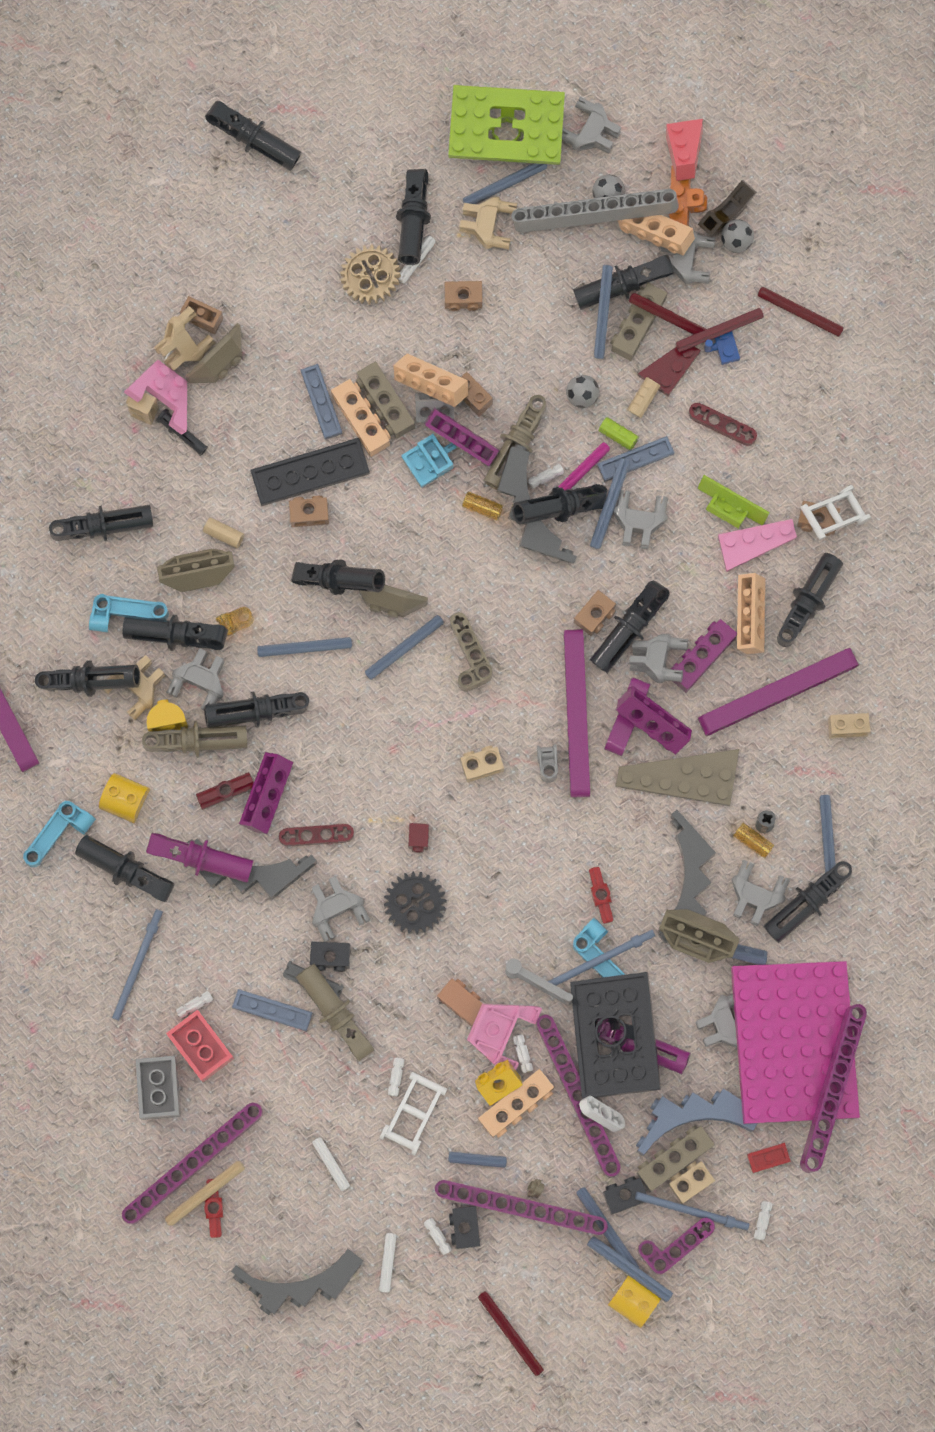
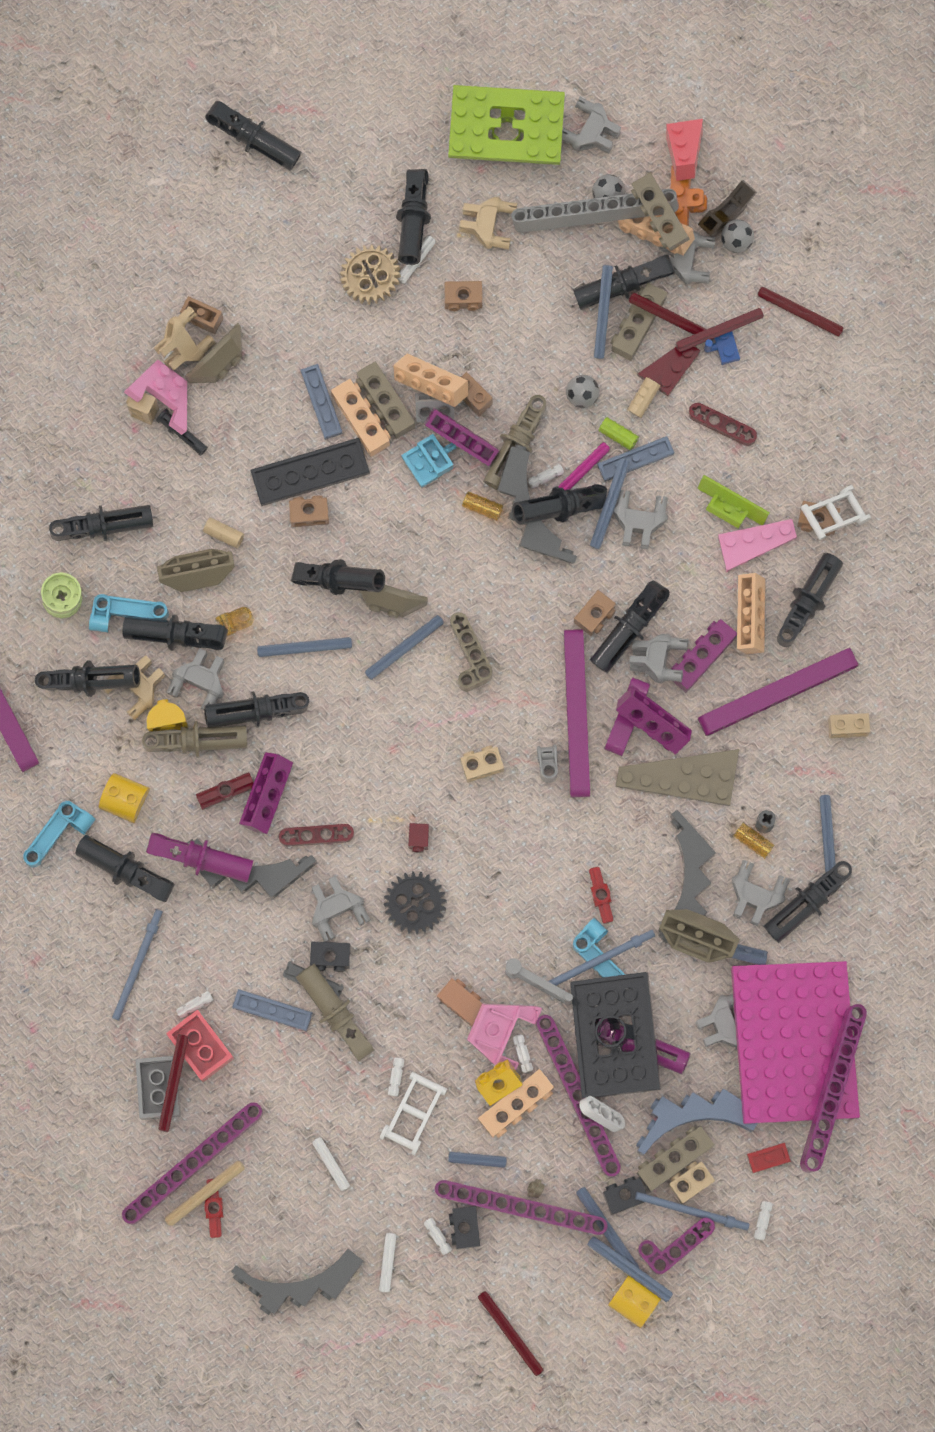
sand blue axle [463,163,547,204] -> none
none -> yellowish green wheel [41,572,82,619]
none -> dark red axle [158,1034,188,1132]
none -> dark tan brick [631,172,690,251]

